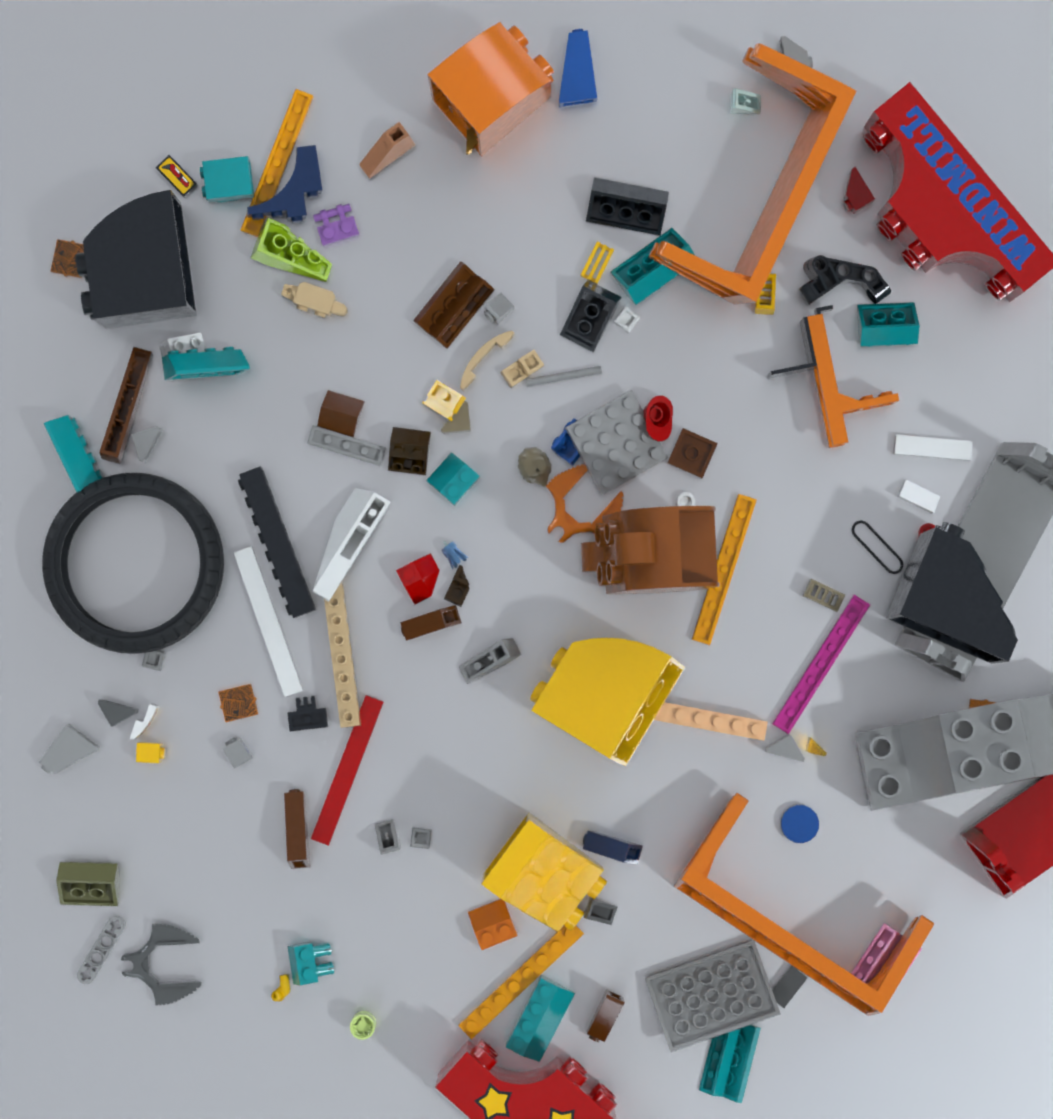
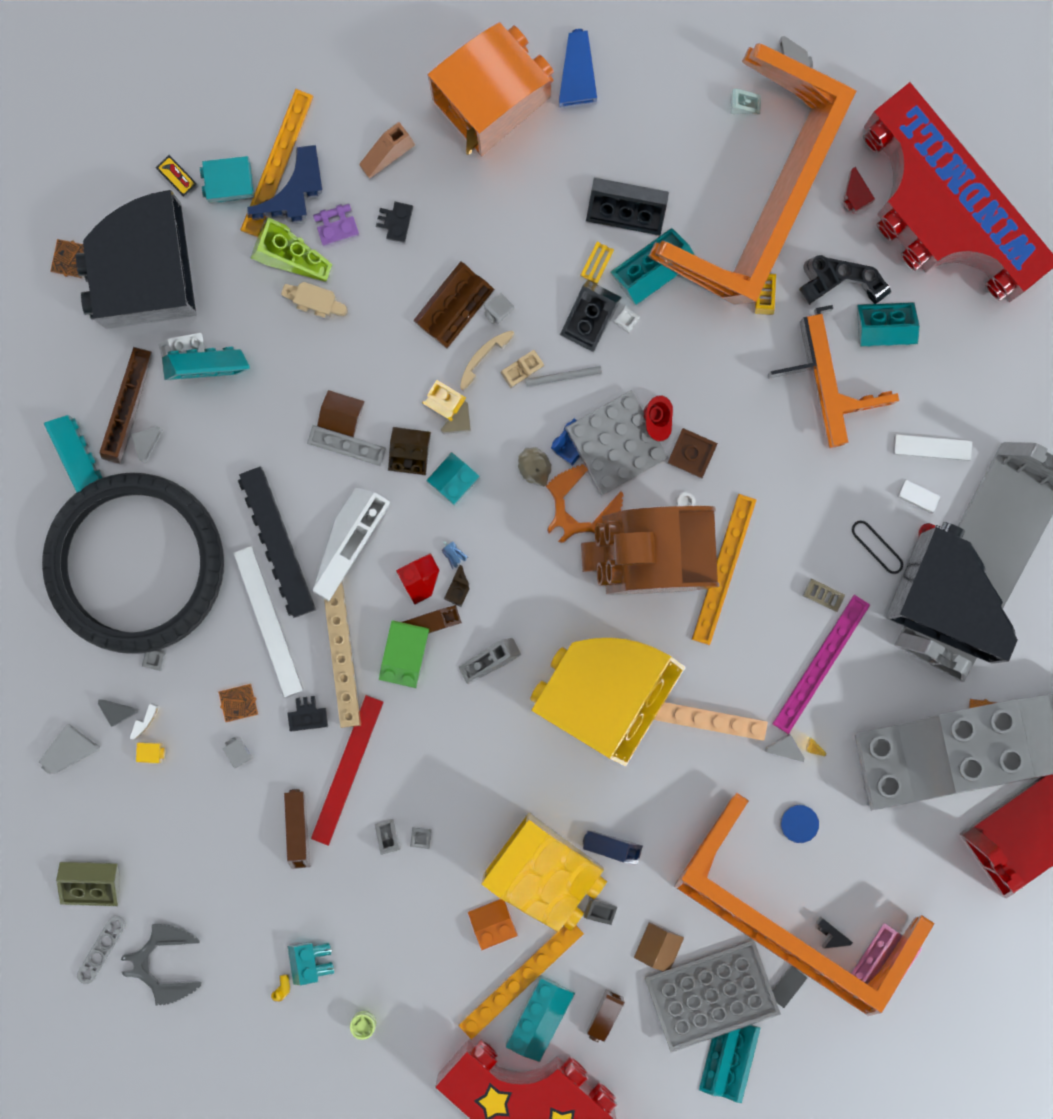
none -> black hinge [375,201,414,244]
none -> bright green slope [379,620,429,688]
none -> medium nougat slope [634,922,684,971]
none -> black slope [816,916,853,949]

